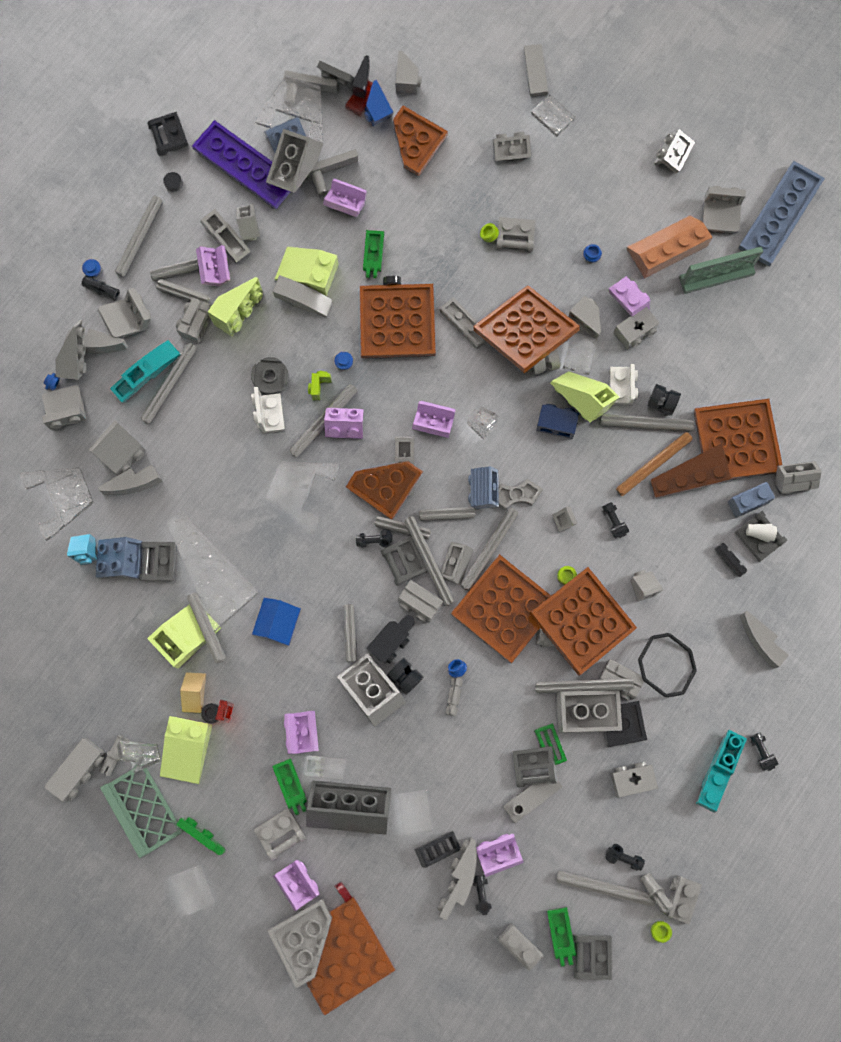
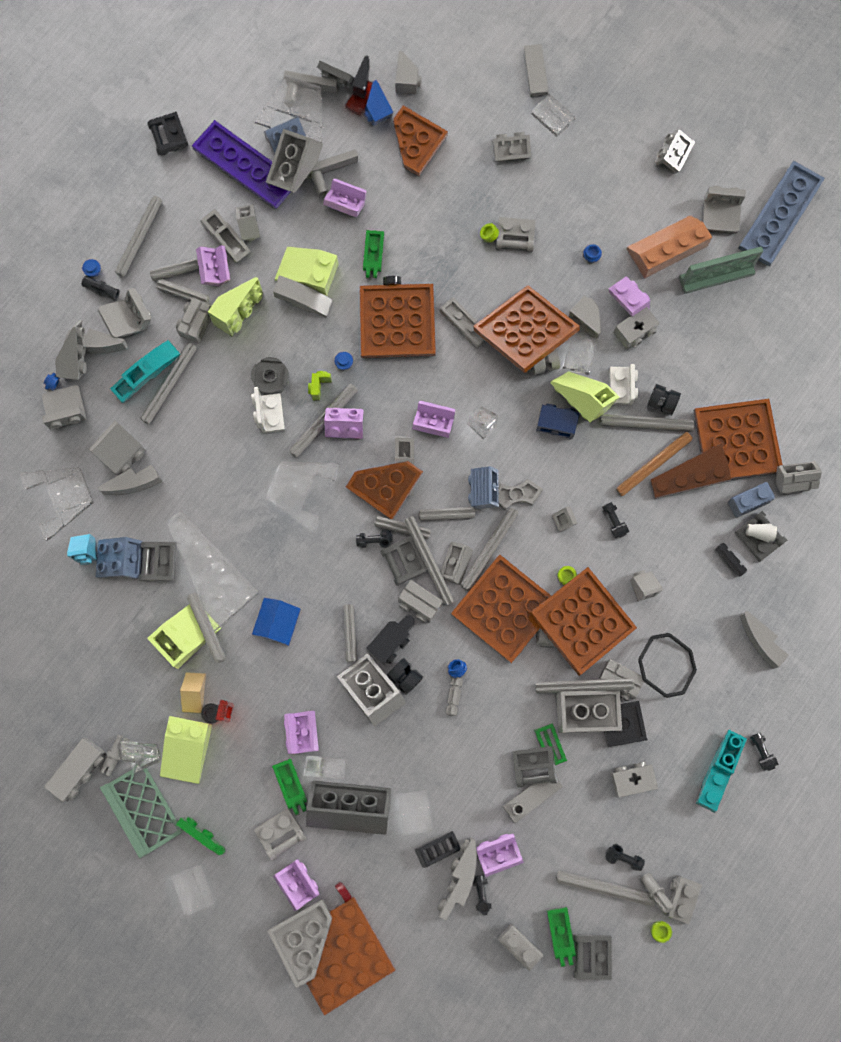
black tile [163,172,183,191] -> none

